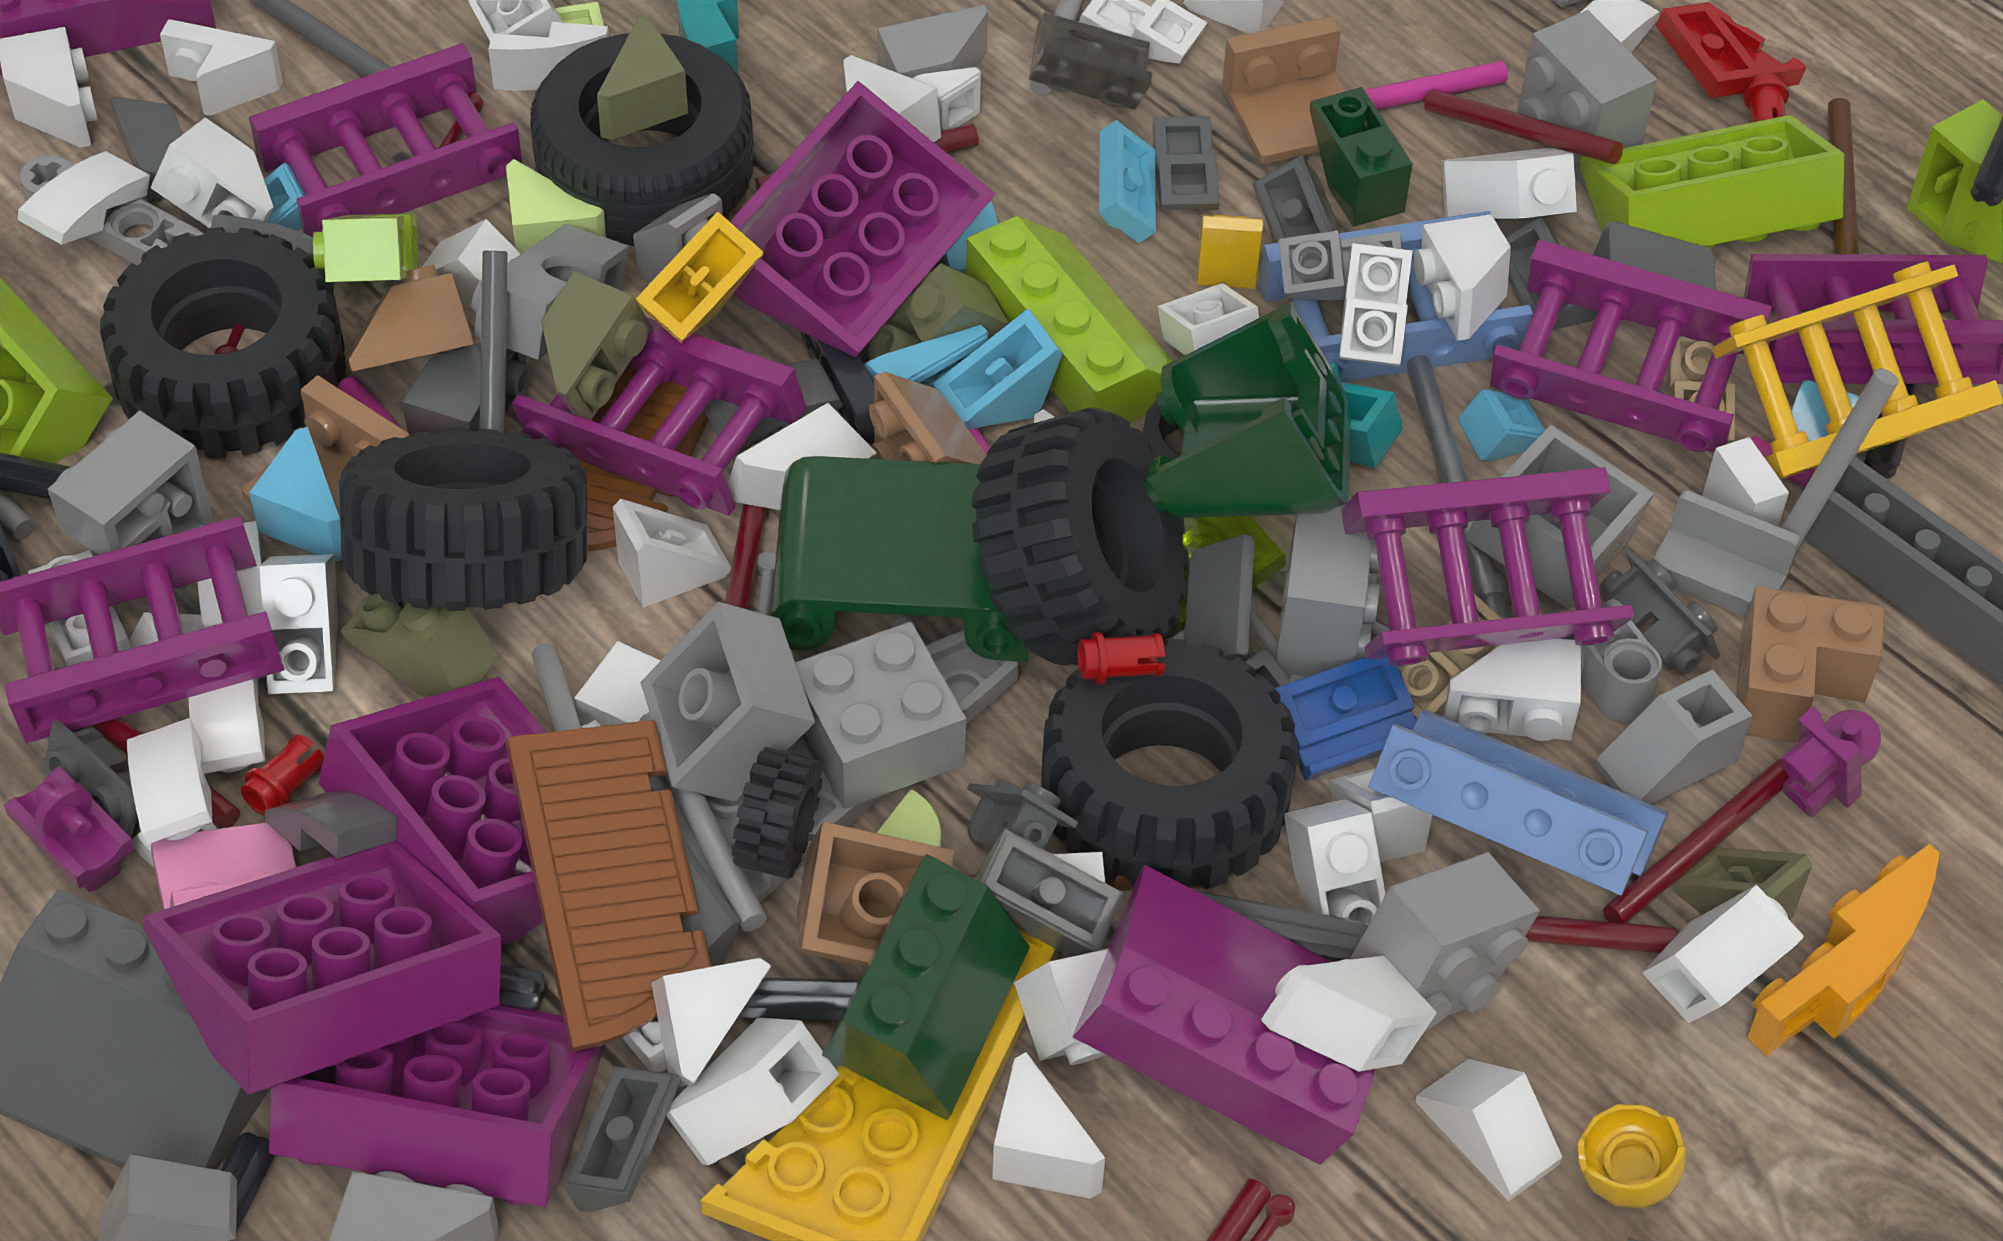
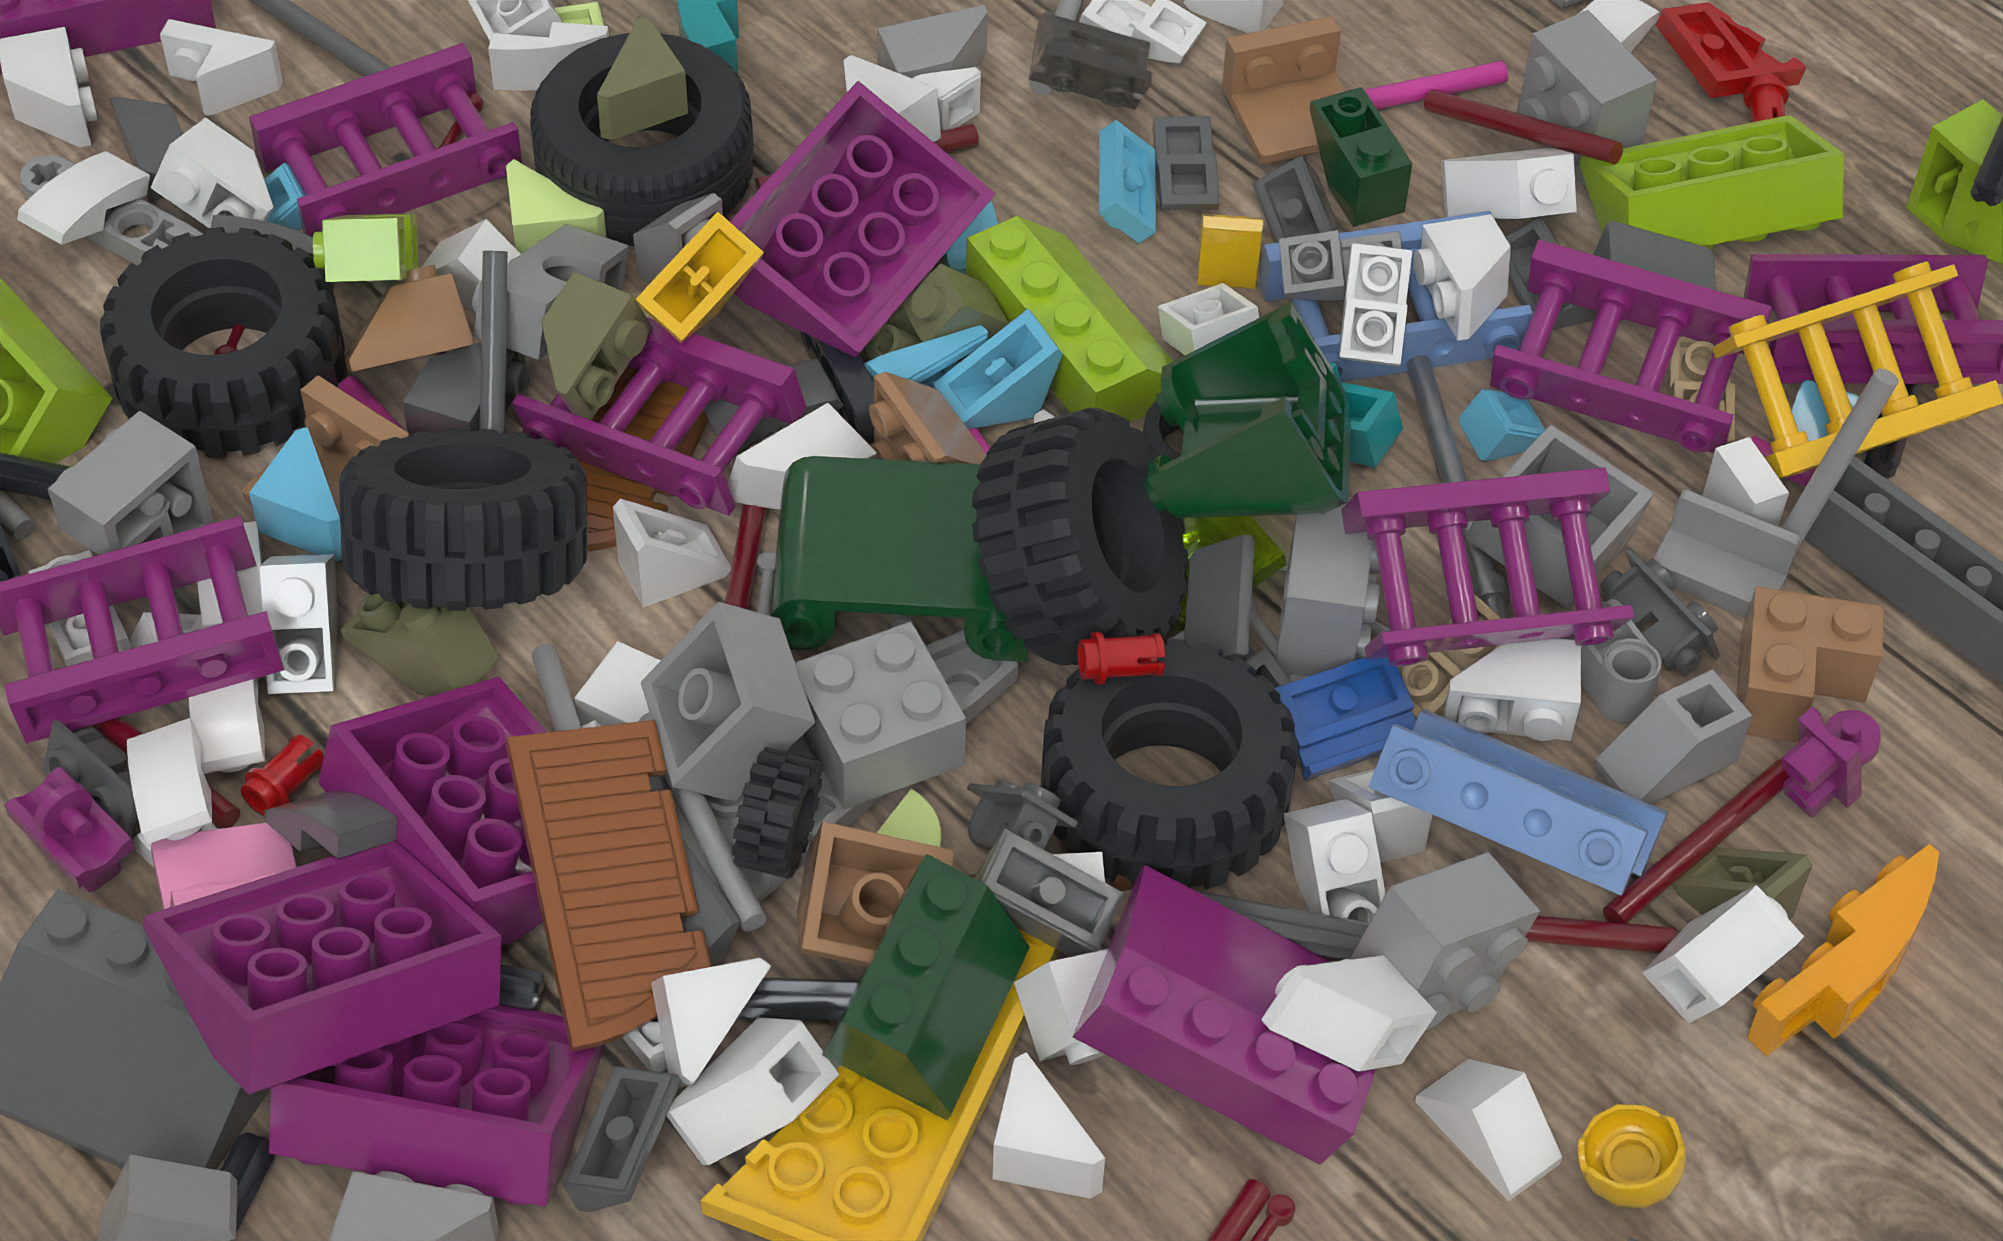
reddish brown bar [1827,98,1859,254] -> none

